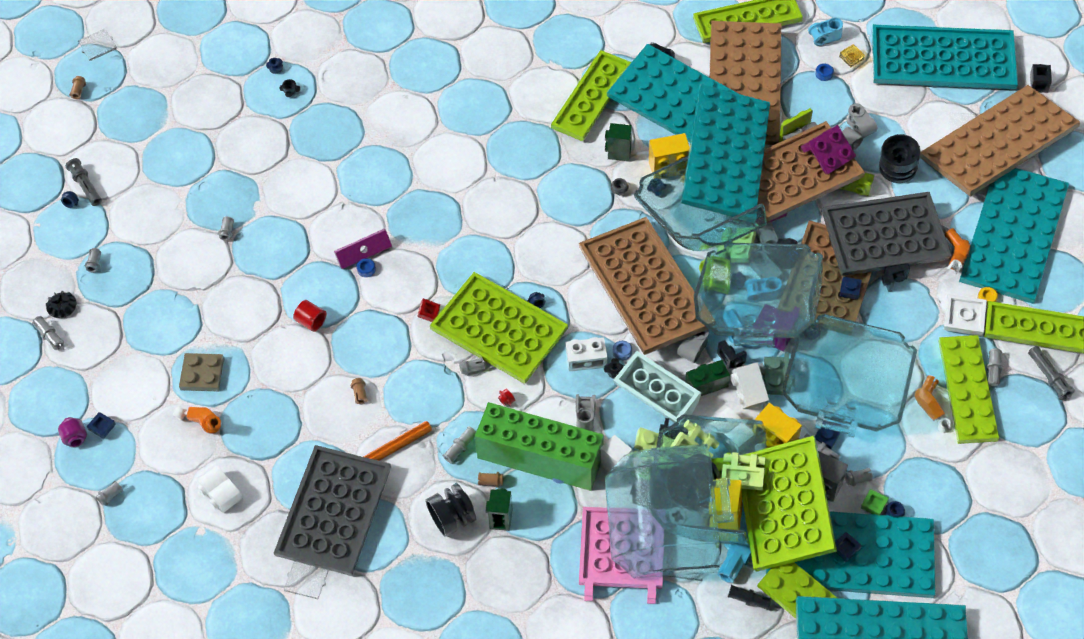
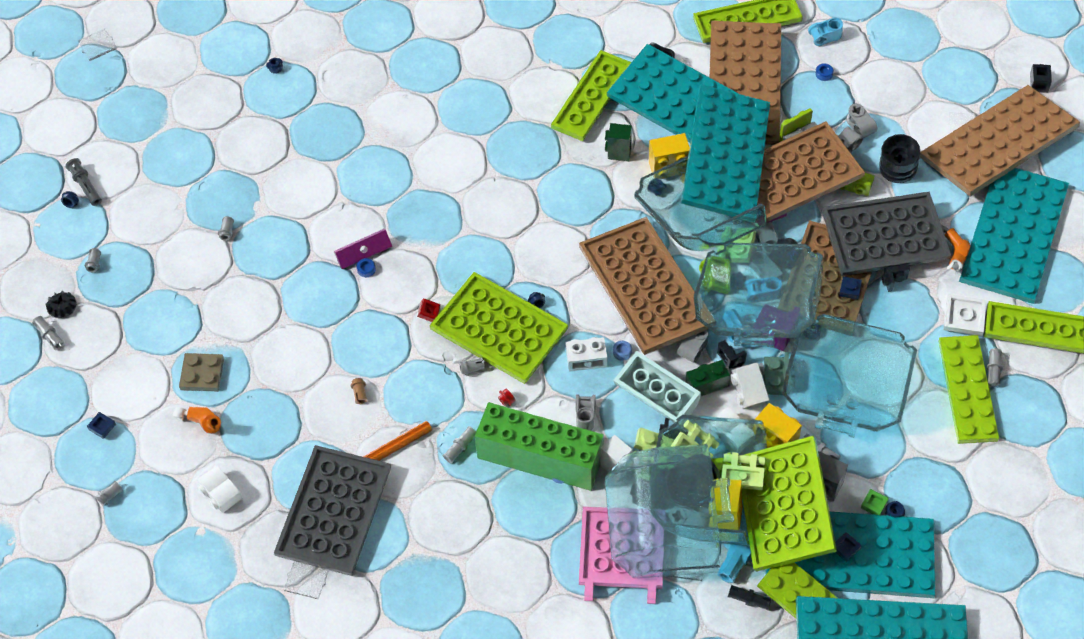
magenta head [58,417,87,448] -> none
medium nougat pin [69,76,86,99] -> none
black plate [279,79,300,97] -> none
red piece [293,299,327,332] -> none
black wheel [425,483,476,537] -> none
medium nougat pin [478,472,504,488] -> none
dark green brick [485,488,513,531] -> none
black plate [604,358,625,379] -> none
dark grey plate [611,178,629,195] -> none
magenta bracket [800,125,856,174] -> none
dark blue plate [814,423,840,449] -> none
clear yellow plate [839,44,865,67] -> none
light grey pin [845,468,873,486] -> none
teal plate [872,24,1018,89] -> none
orange arm [914,375,951,433] -> none
yellow tile [977,287,998,307] -> none
dark grey pin [1028,346,1075,400] -> none

